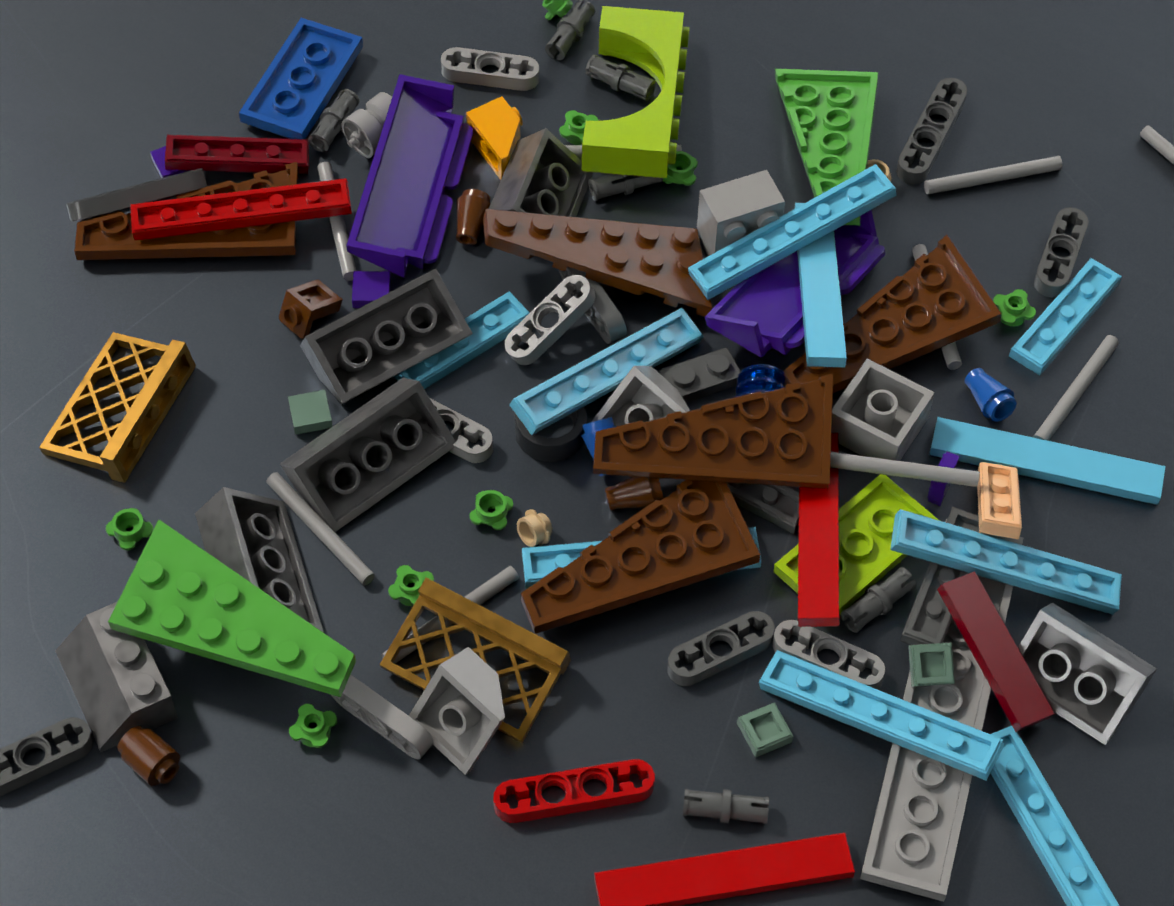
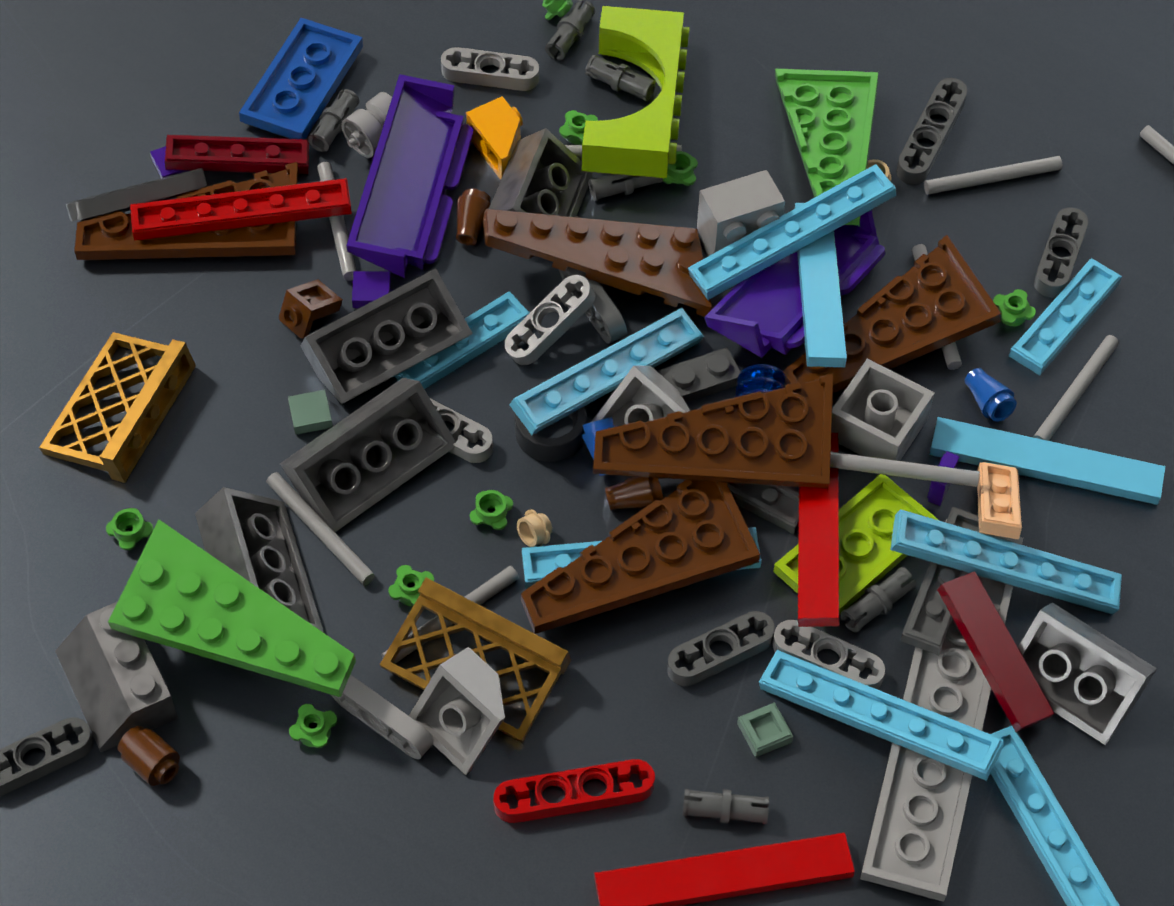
sand green tile [908,642,955,687] -> none

